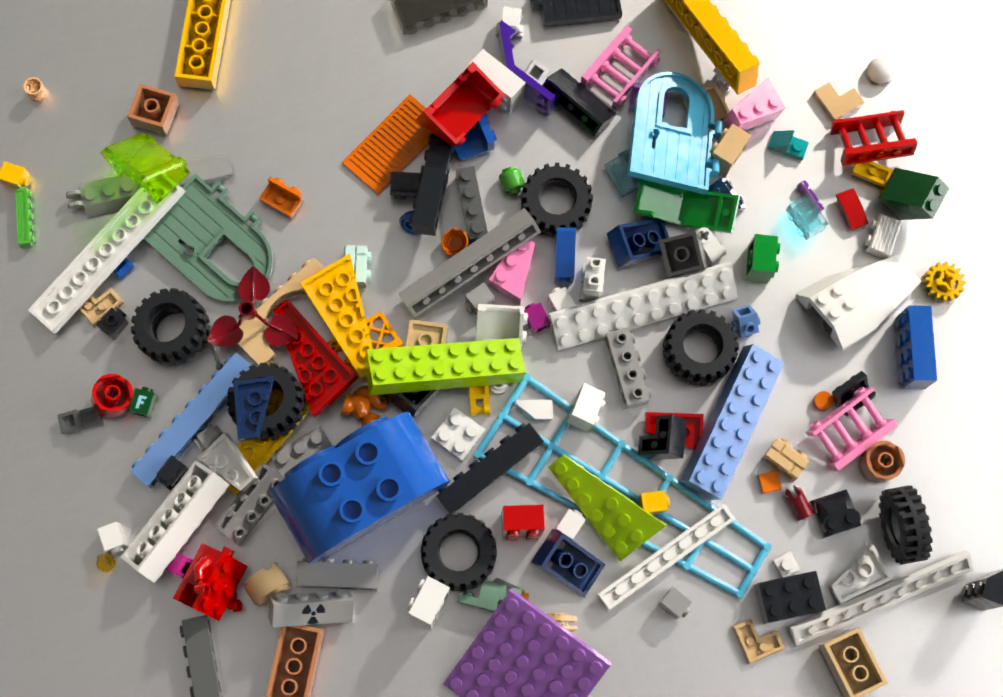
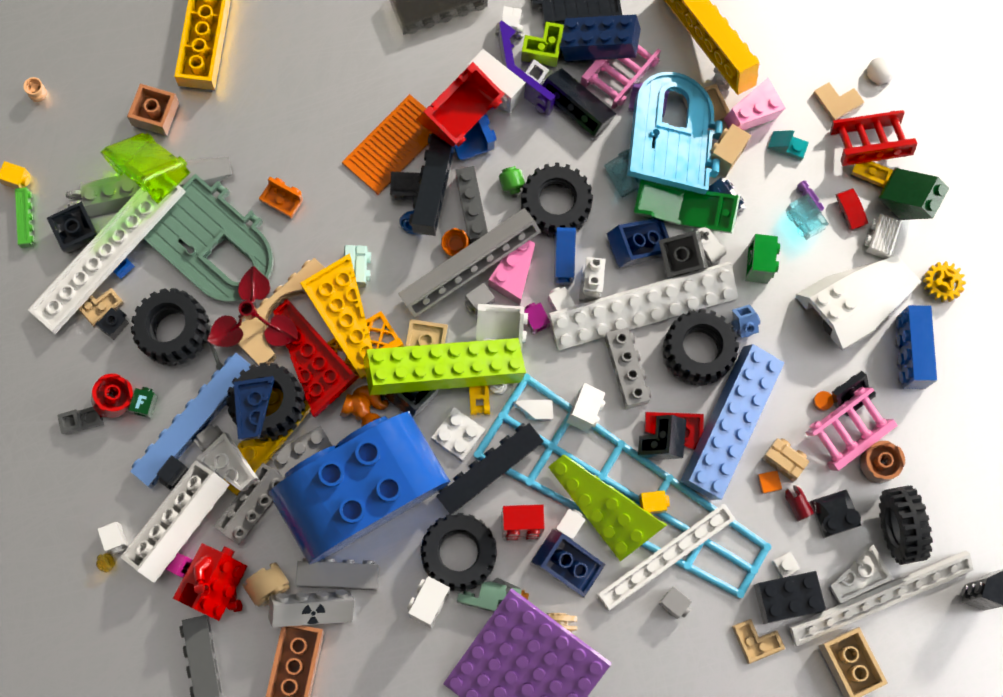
none -> black slope [47,201,98,252]
none -> lime brick [521,22,564,67]
none -> dark blue brick [560,14,641,61]

